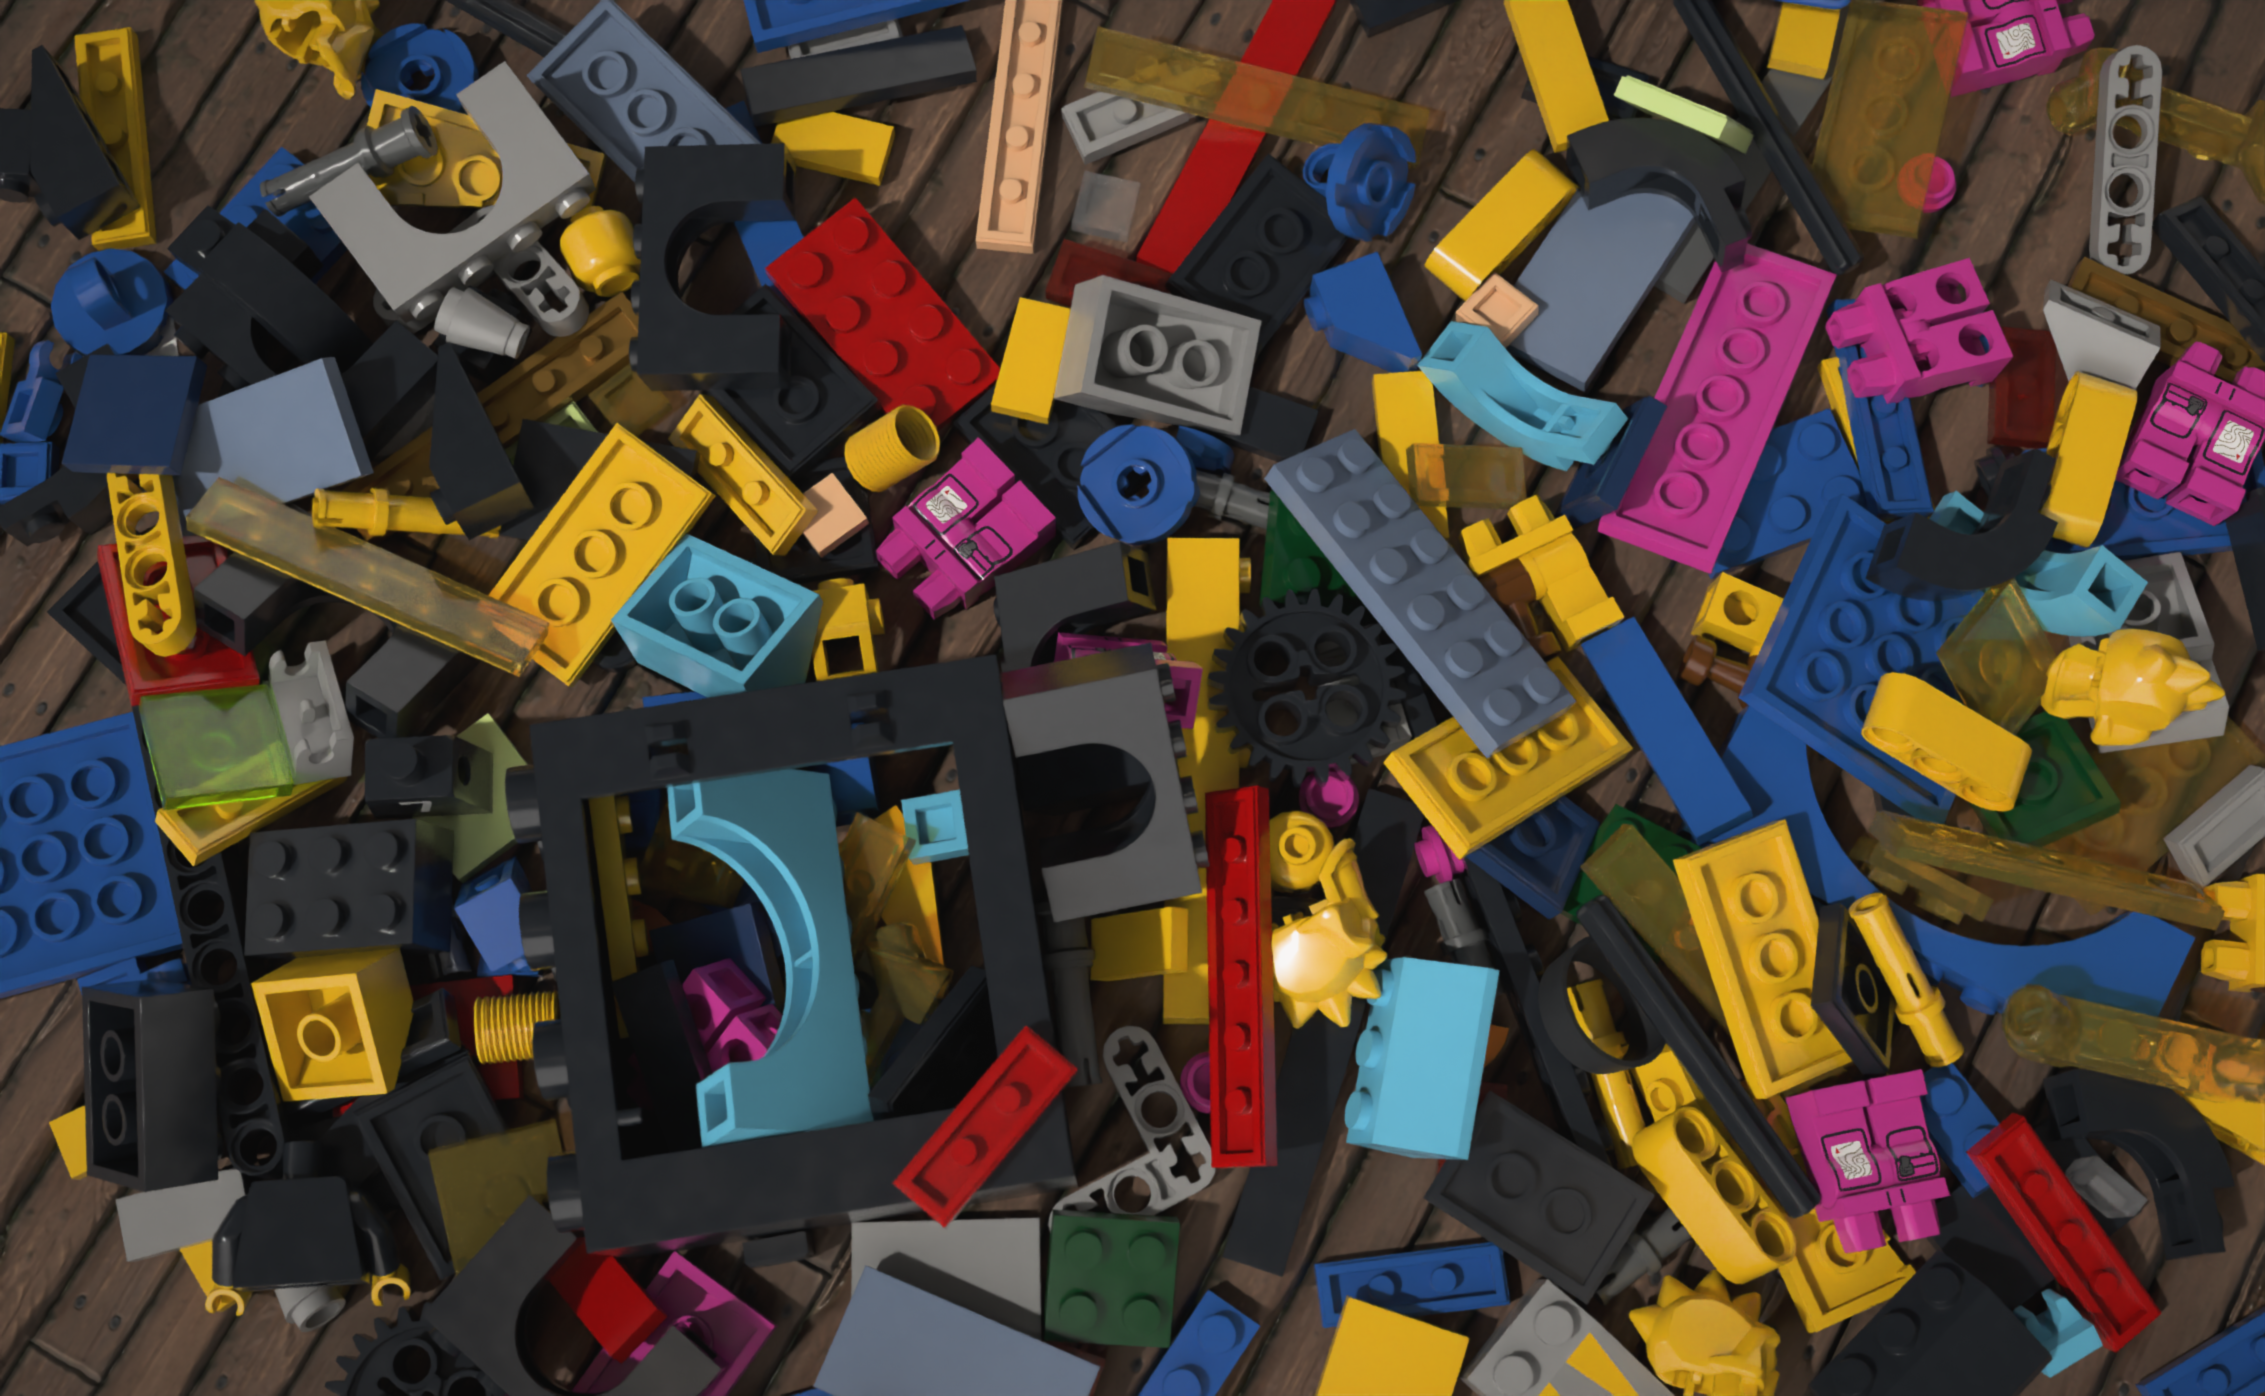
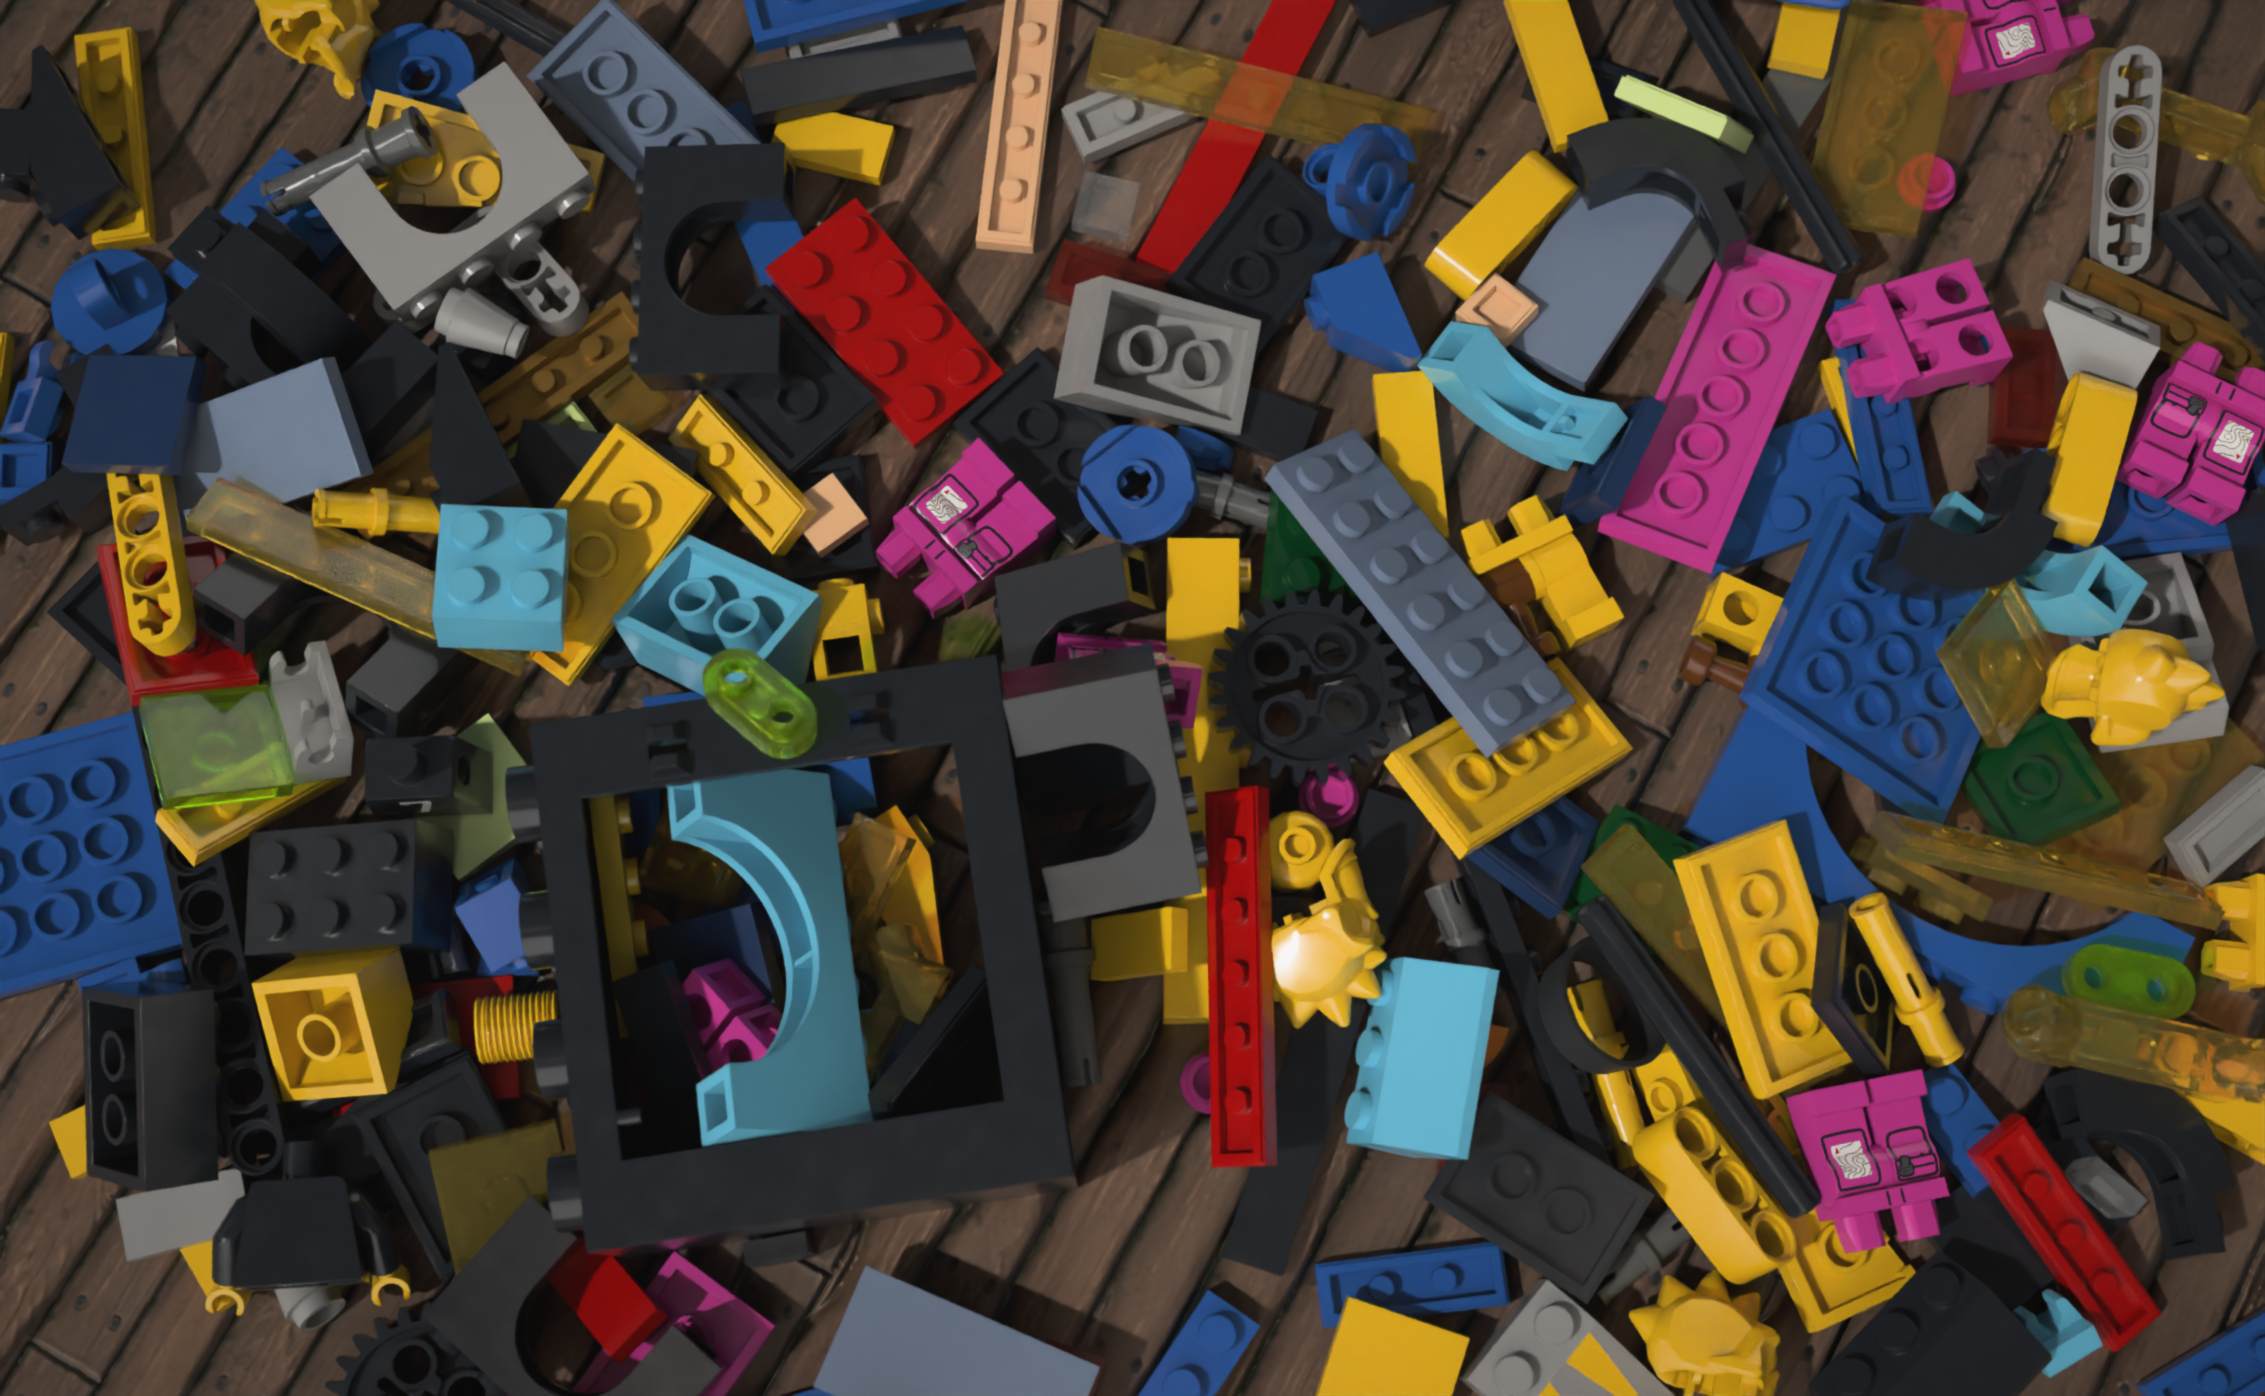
yellow head [560,206,641,297] -> none
yellow piece [844,404,940,492] -> none
light grey tile [851,1218,1042,1341] -> none
red tile [893,1026,1078,1229] -> none
medium azure tile [901,790,969,865] -> none
yellow tile [991,297,1070,425] -> none
dark green plate [1042,1209,1180,1348] -> none
light grey beam [1049,1026,1215,1232] -> none
clear yellow tile [1406,443,1527,509] -> none
dark pink plate [1415,825,1464,884] -> none
blue tile [1581,616,1753,846] -> none
yellow beam [1861,672,2032,812] -> none
none -> medium azure brick [432,504,570,652]
none -> clear neon green plate [702,648,818,759]
none -> clear neon green plate [2061,944,2196,1022]

